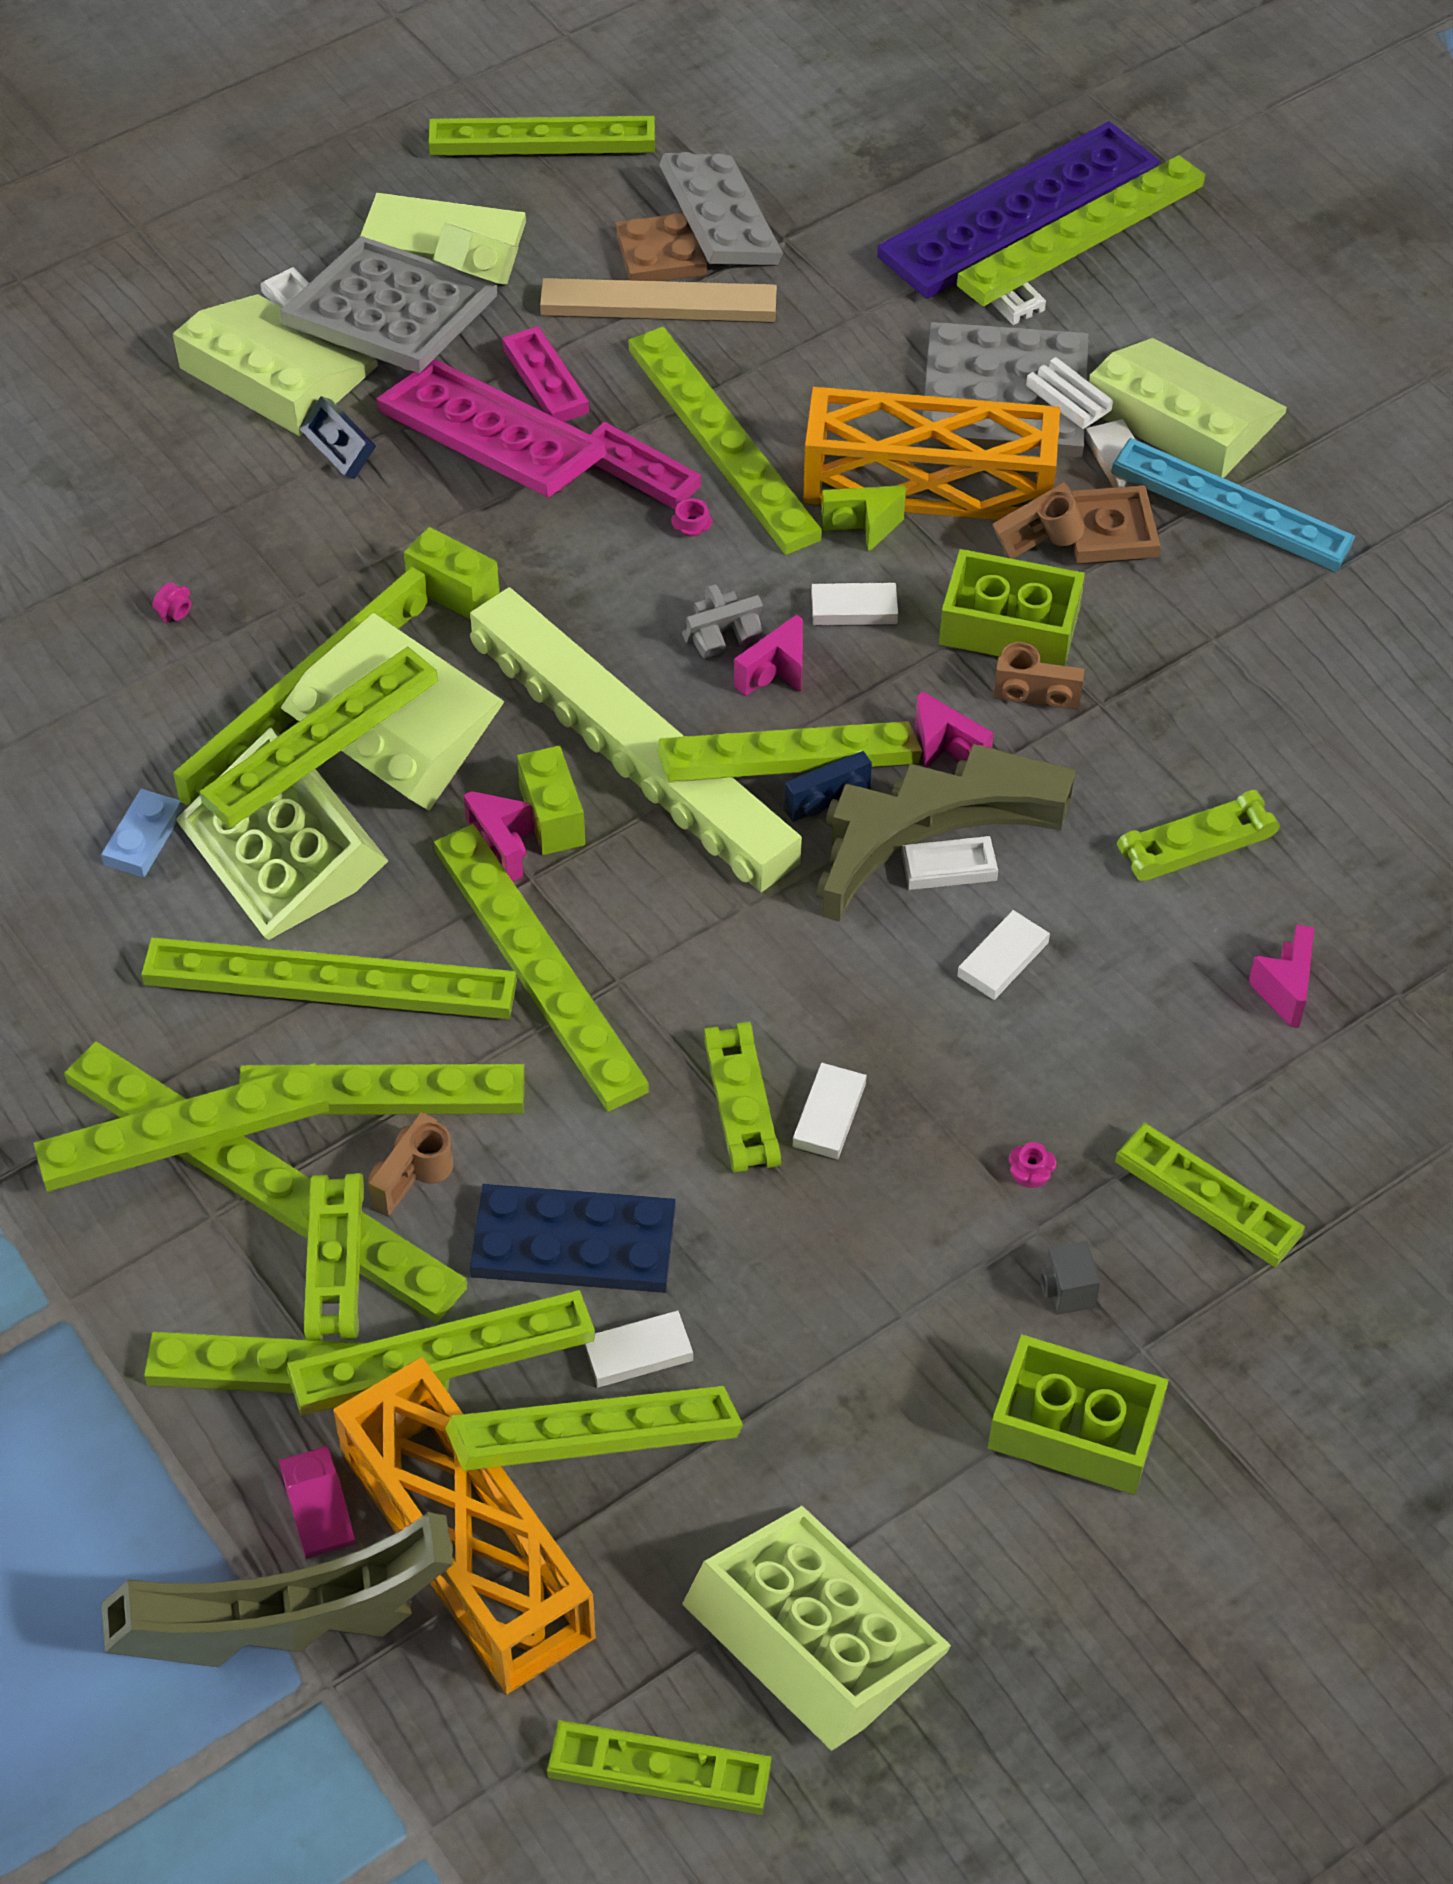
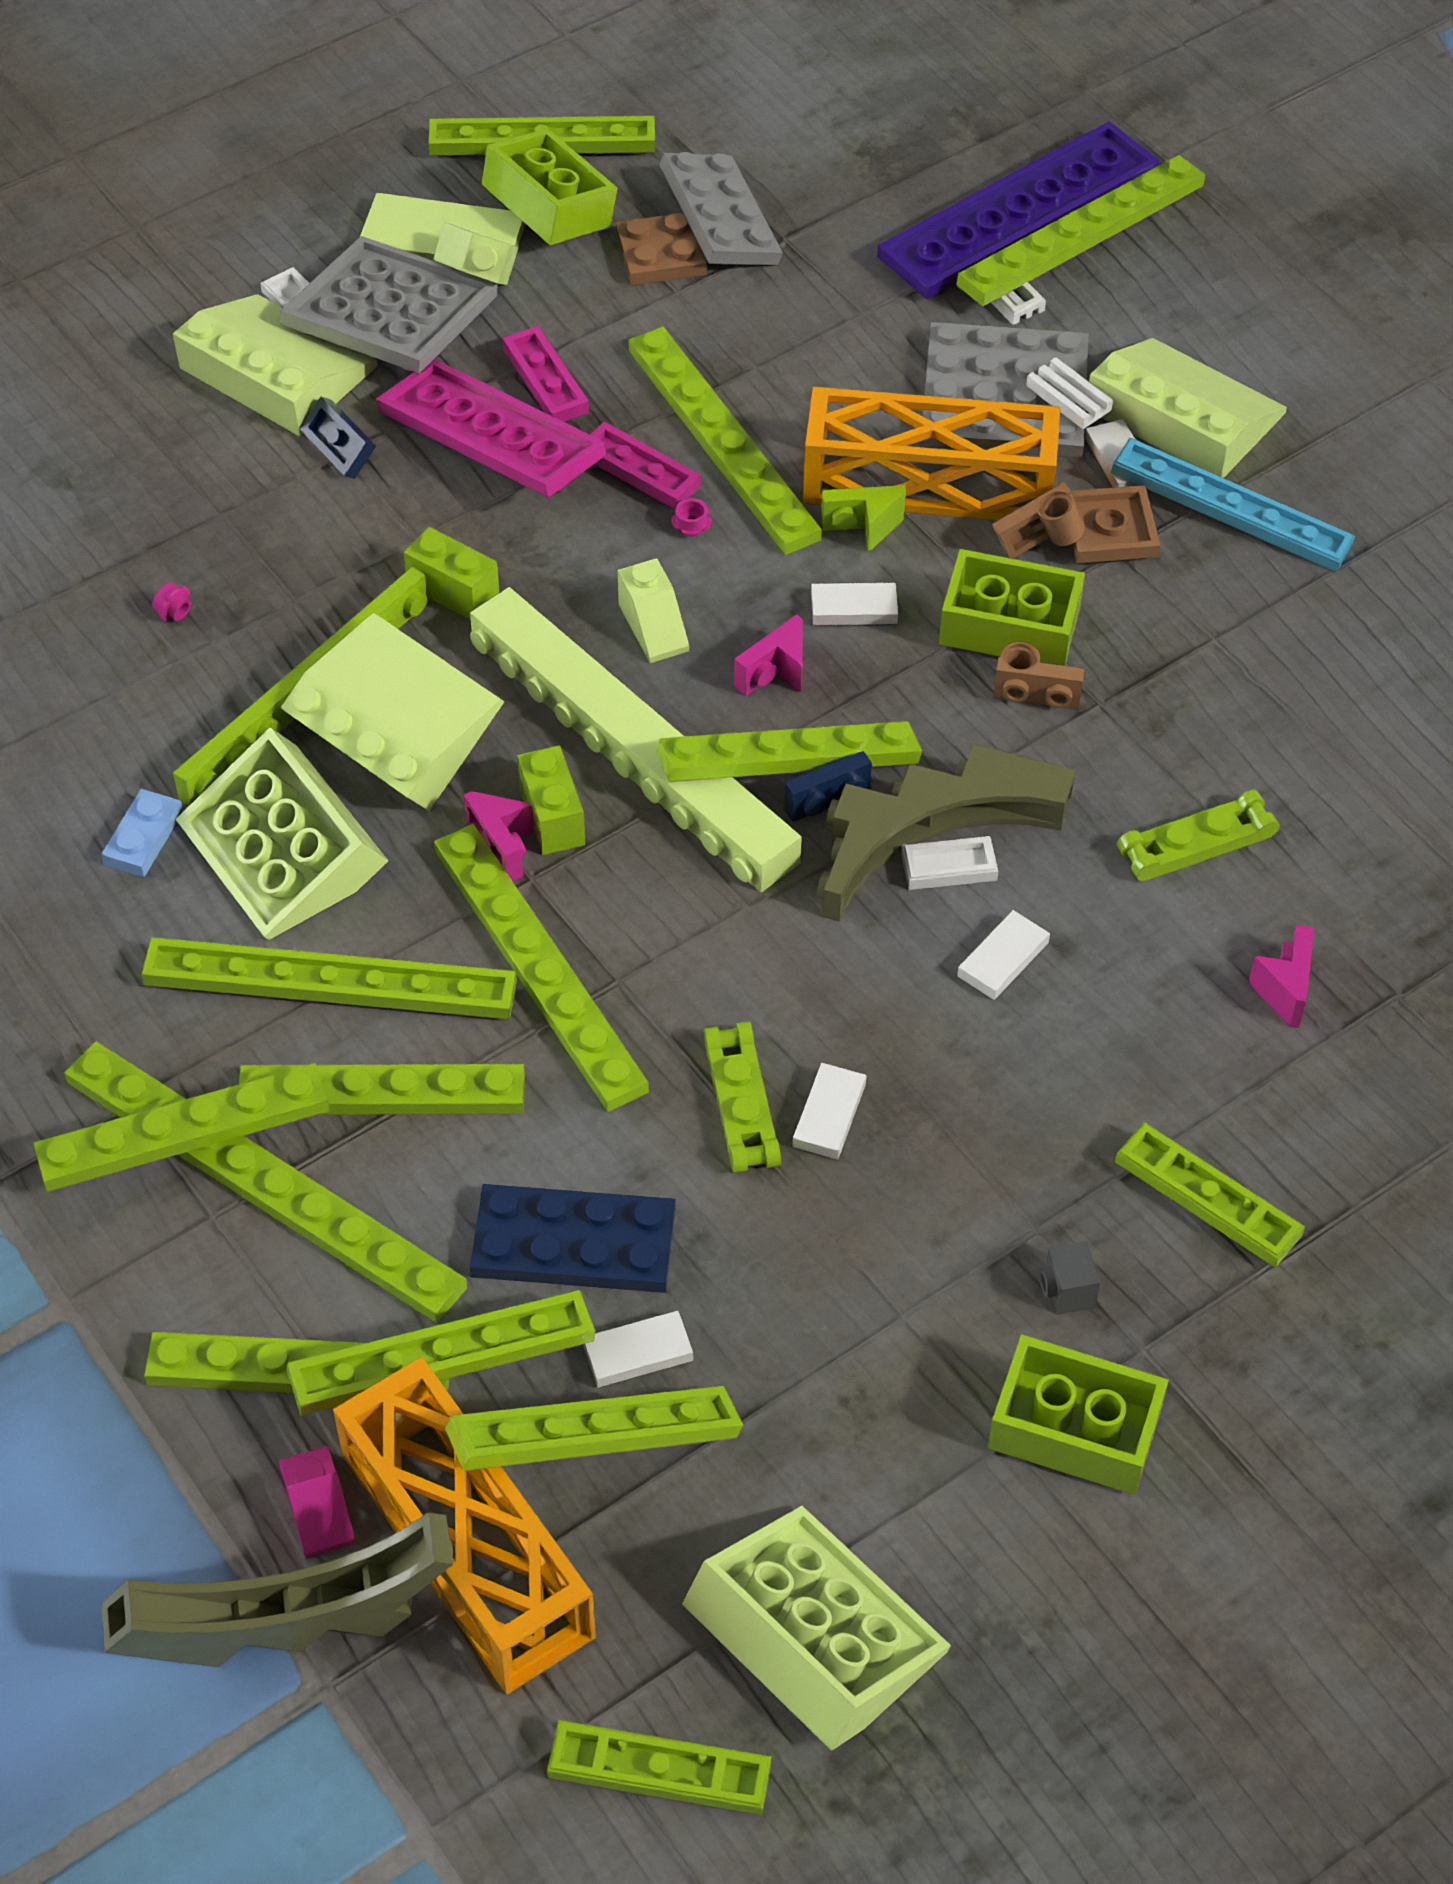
lime plate [199,646,438,829] -> none
lime plate [304,1173,364,1341] -> none
medium nougat plate [368,1112,453,1217] -> none
tan tile [540,278,777,322] -> none
light grey hips [682,584,763,659] -> none
dark pink slope [915,691,994,768] -> none
dark pink plate [1009,1142,1056,1188] -> none
none -> lime brick [481,128,618,245]
none -> yellowish green slope [618,558,689,663]

